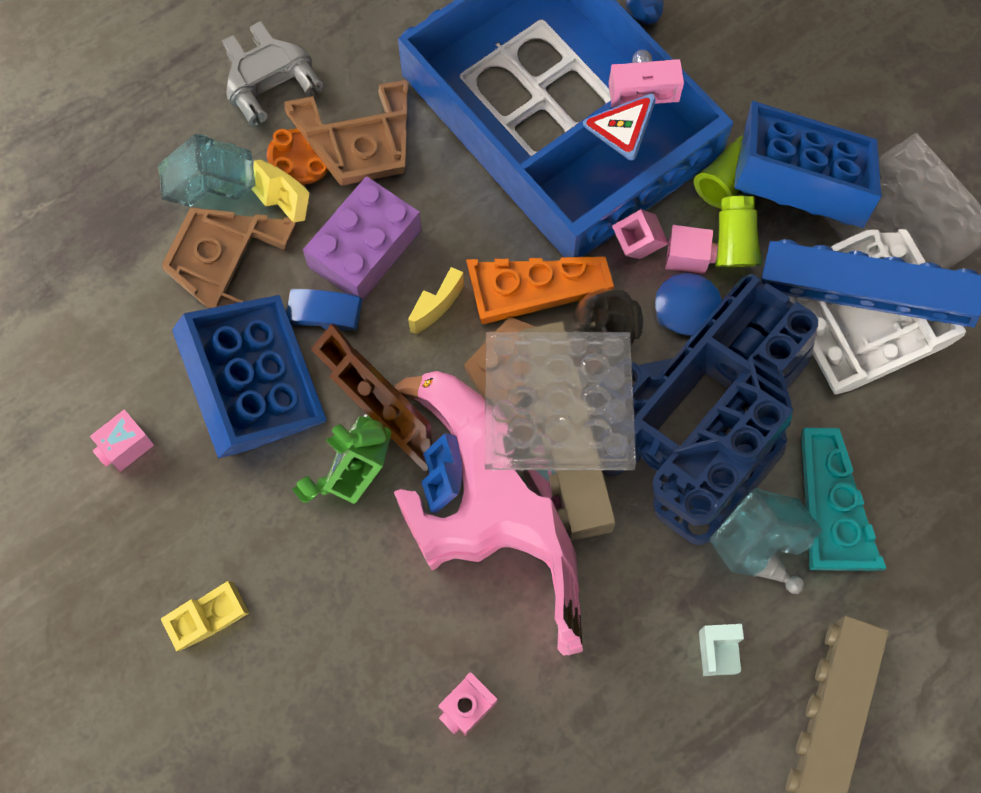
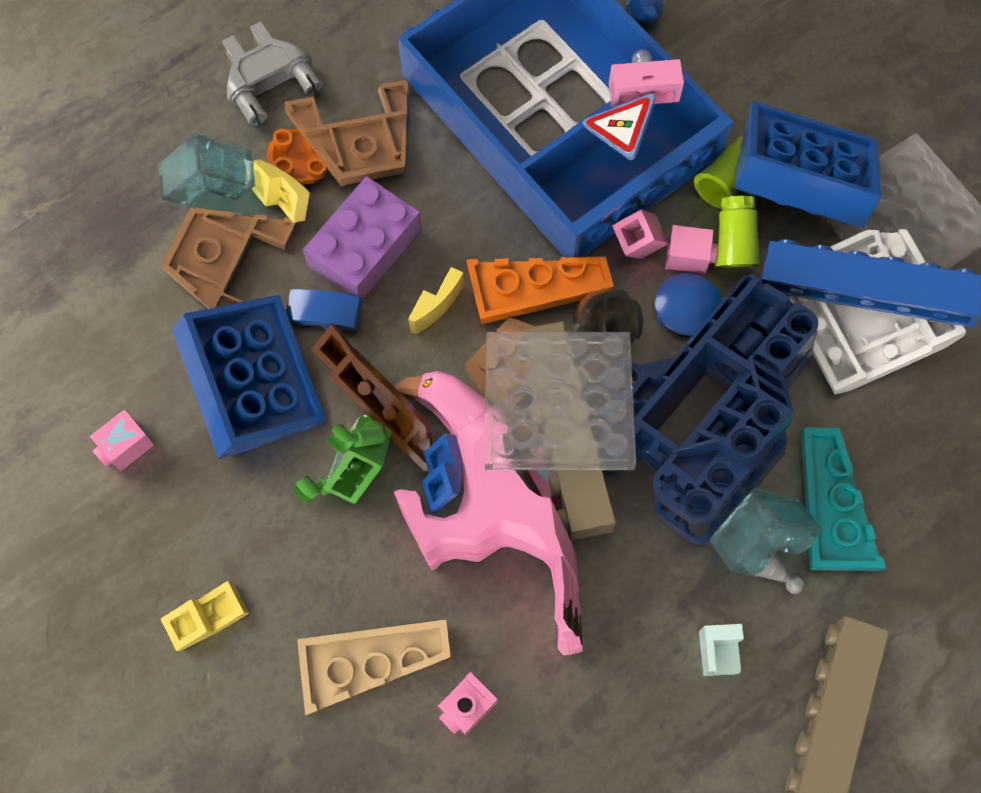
none -> tan wing [297,619,451,715]

